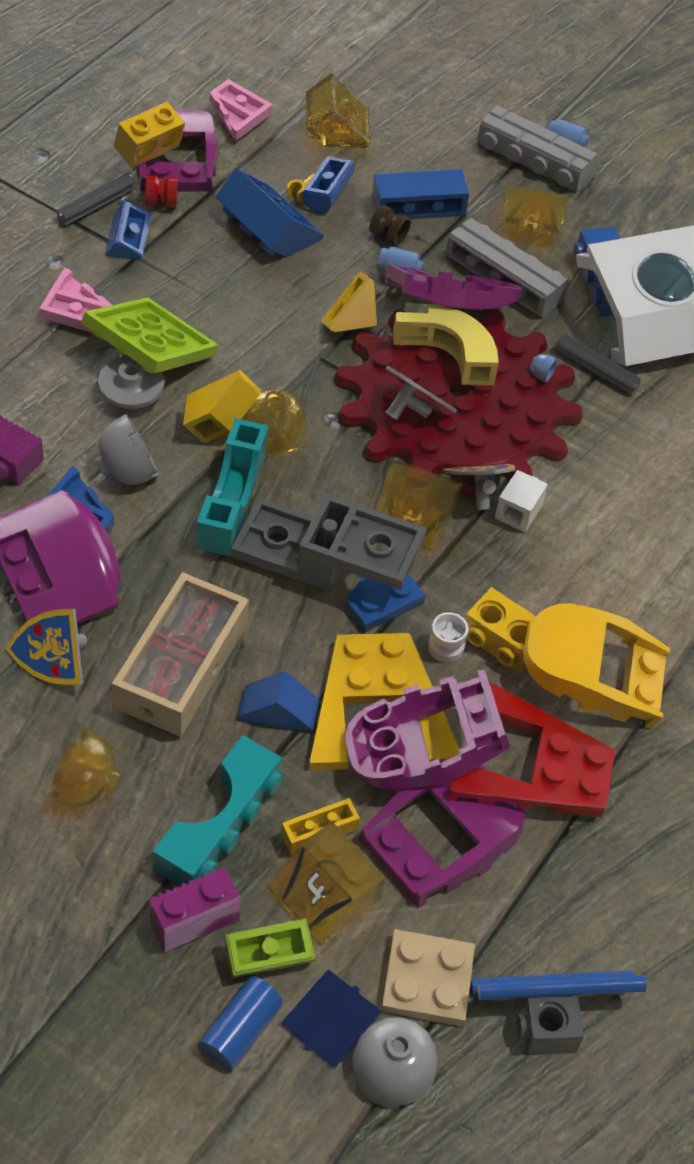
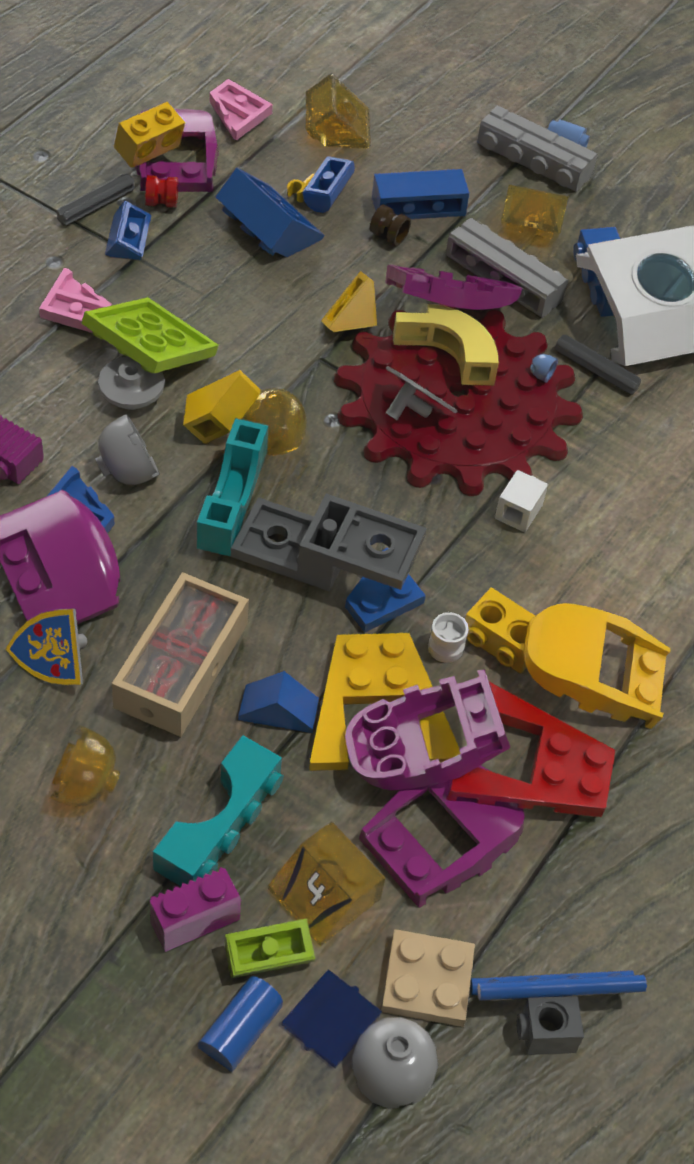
yellow piece [281,798,360,855] -> none
clear yellow slope [376,461,463,551] -> none
medium blue brick [377,247,425,278] -> none
light grey shield [442,464,515,510] -> none

